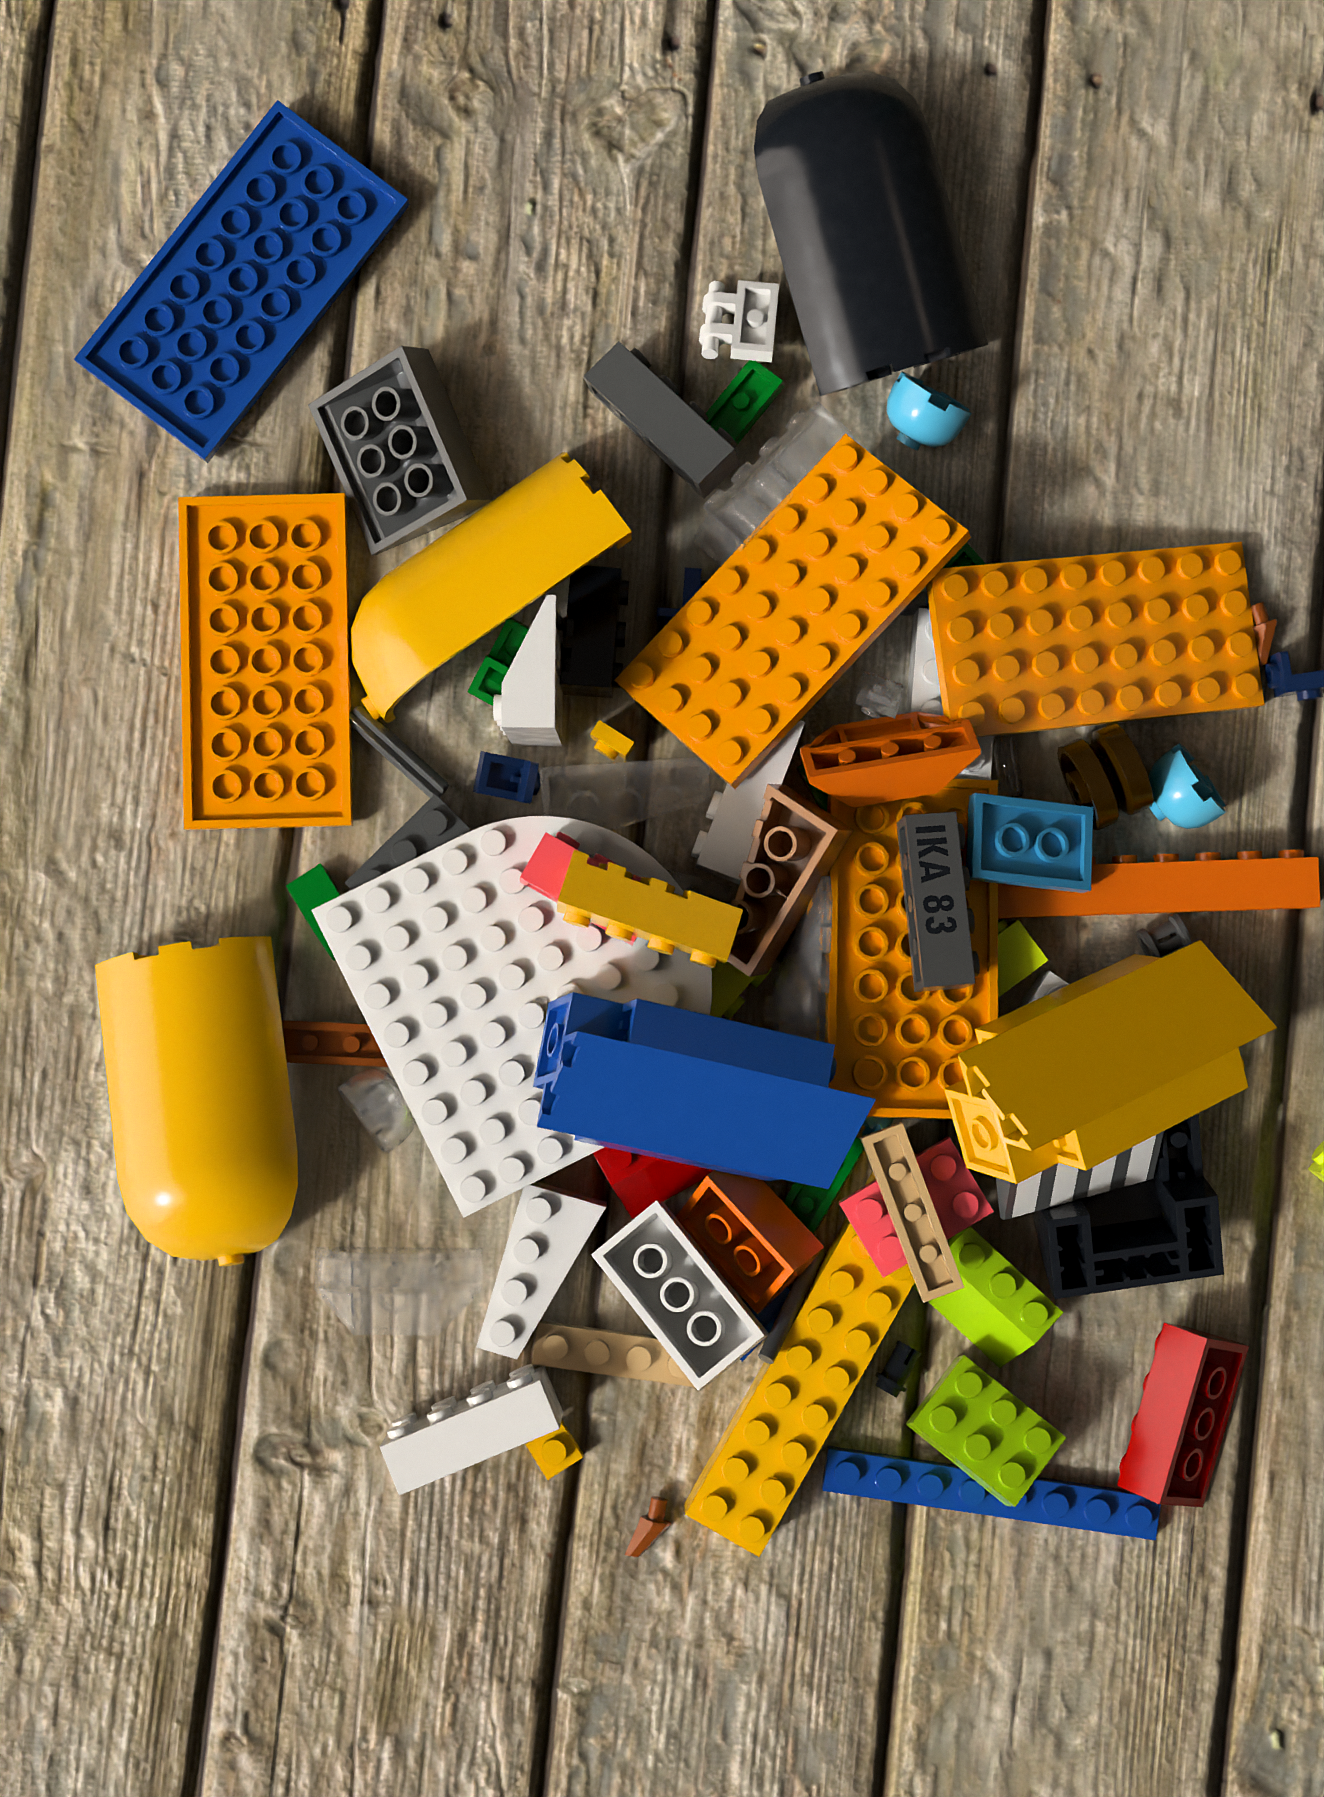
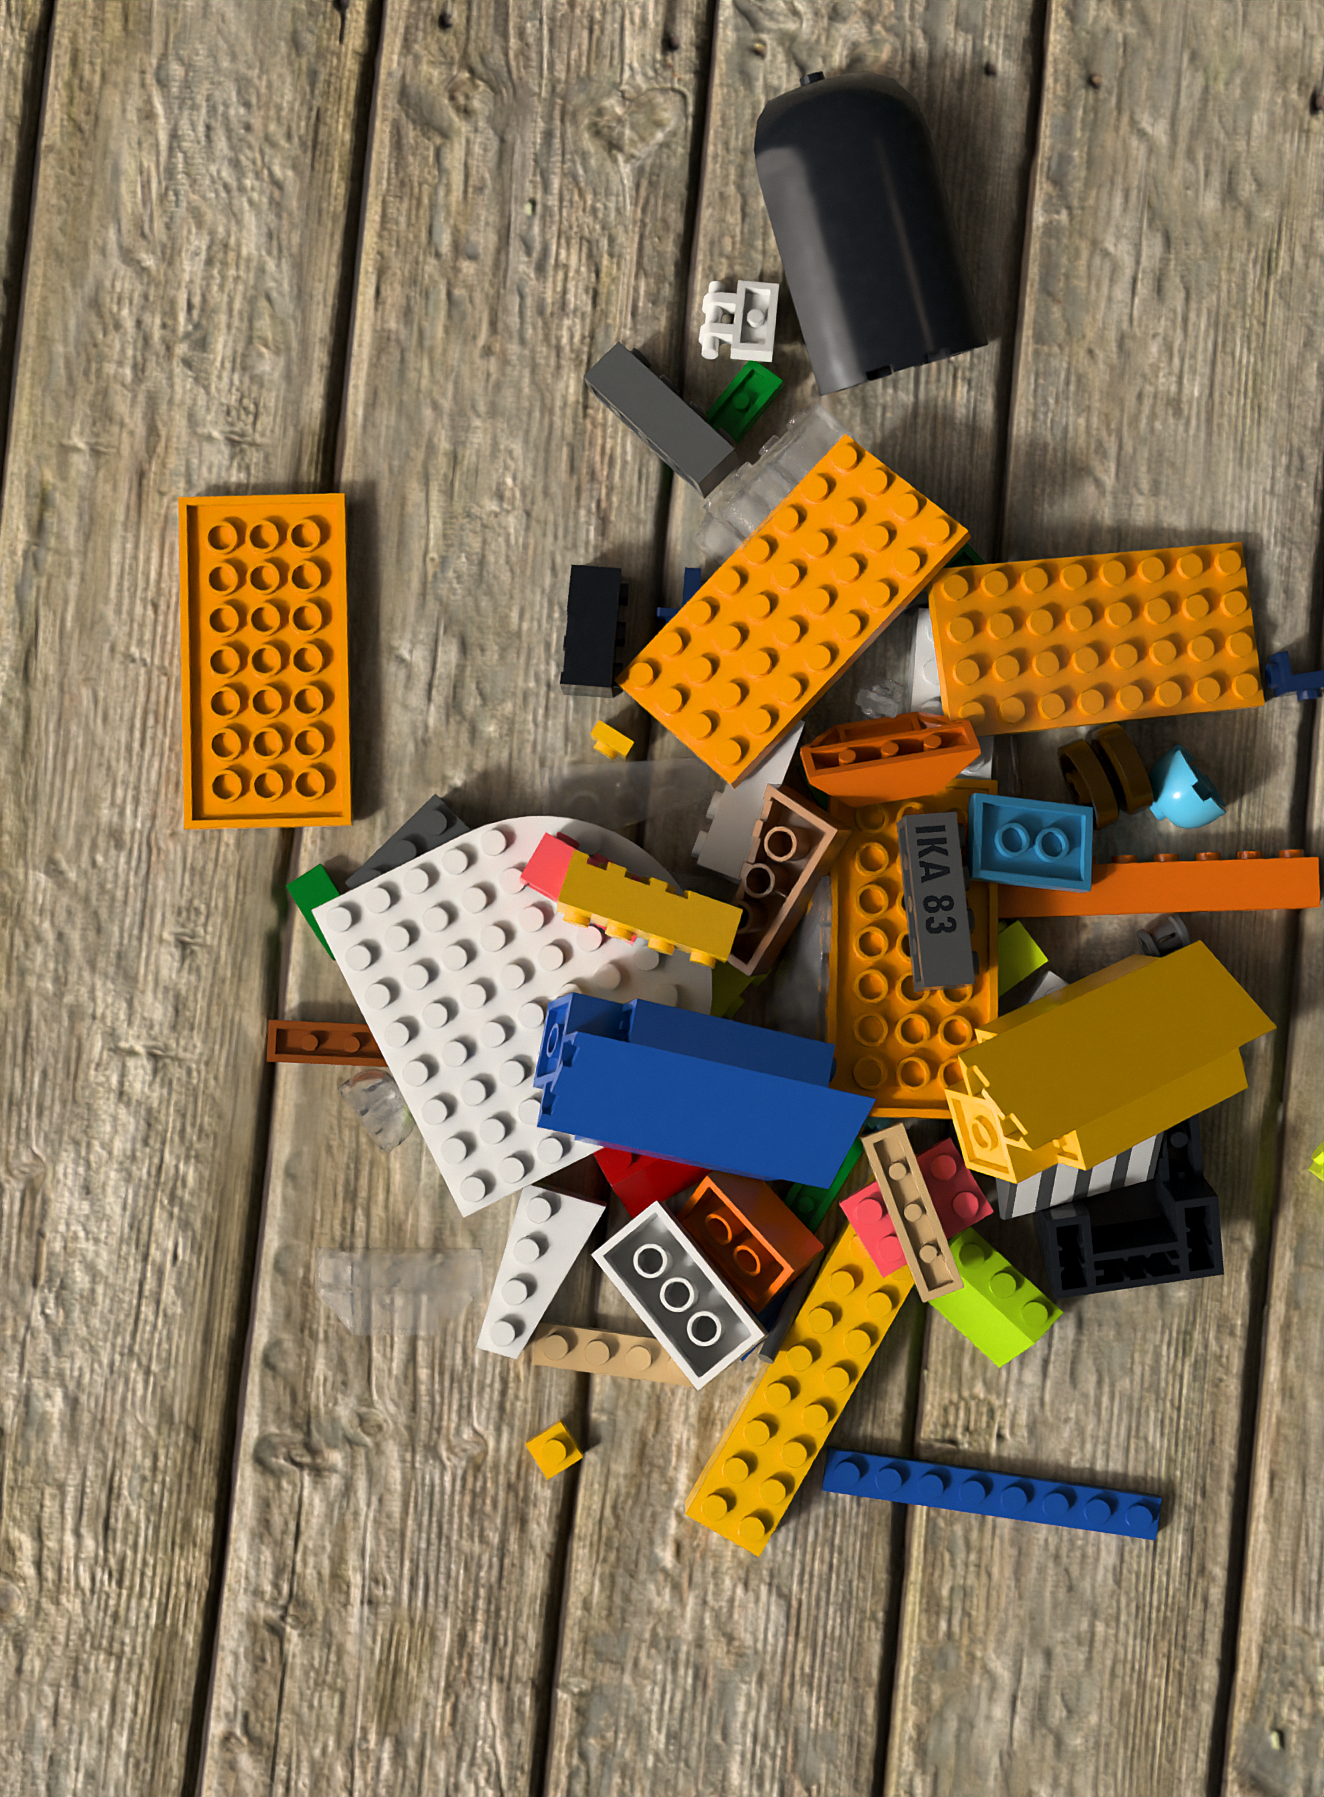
blue plate [74,100,410,463] -> none
yellow panel [95,936,298,1266] -> none
dark grey slope [308,346,493,555] -> none
dark grey axle [349,705,449,798] -> none
yellow panel [351,452,632,723] -> none
white brick [380,1364,563,1495] -> none
green slope [467,617,530,706] -> none
dark blue bracket [473,751,542,804] -> none
white slope [493,595,563,746] -> none
dark orange bar [625,1496,671,1557] -> none
black pin [875,1340,922,1398] -> none
medium azure cylinder [887,372,972,451] -> none
lime brick [906,1355,1066,1507] -> none
red slope [1117,1323,1249,1508] -> none
dark orange bar [1250,602,1278,667] -> none

